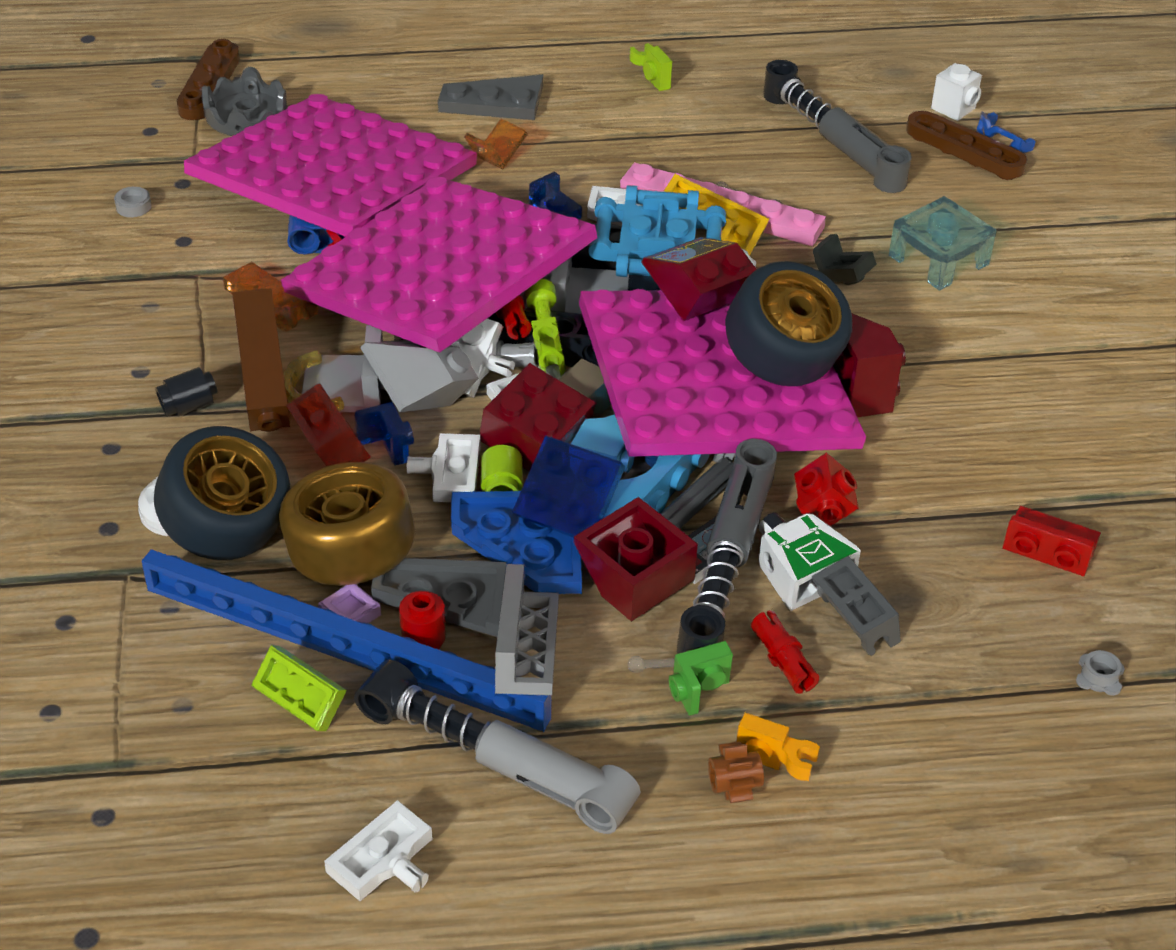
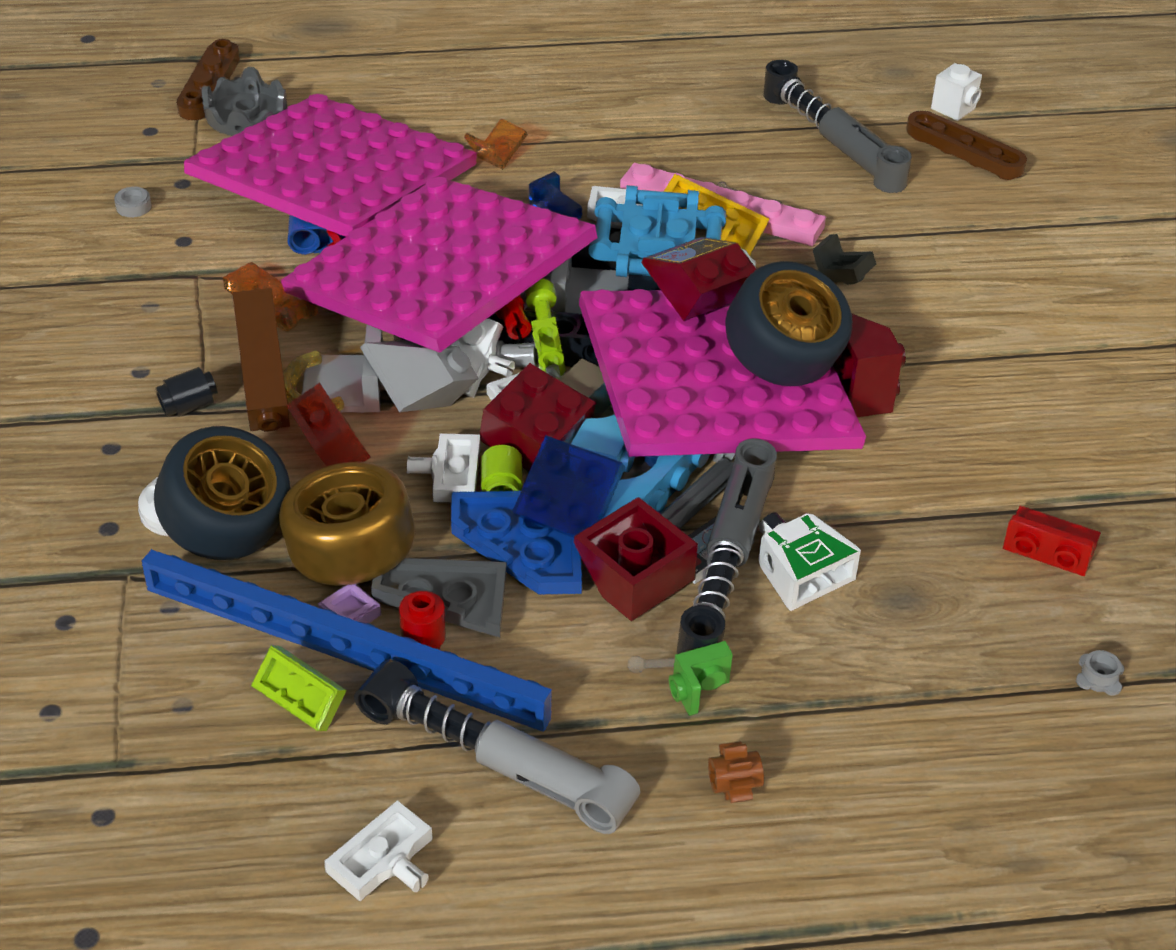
clear blue bracket [354,402,414,466] -> none
dark grey wing [438,74,543,120] -> none
light grey fence [495,564,559,695] -> none
lime plate [630,43,672,92] -> none
light orange plate [736,712,820,781] -> none
red pin [751,610,819,694] -> none
red brick [794,452,859,526] -> none
dark grey hinge [812,556,901,656] -> none
clear light blue panel [889,196,997,291] -> none
blue helmet [976,111,1036,153] -> none

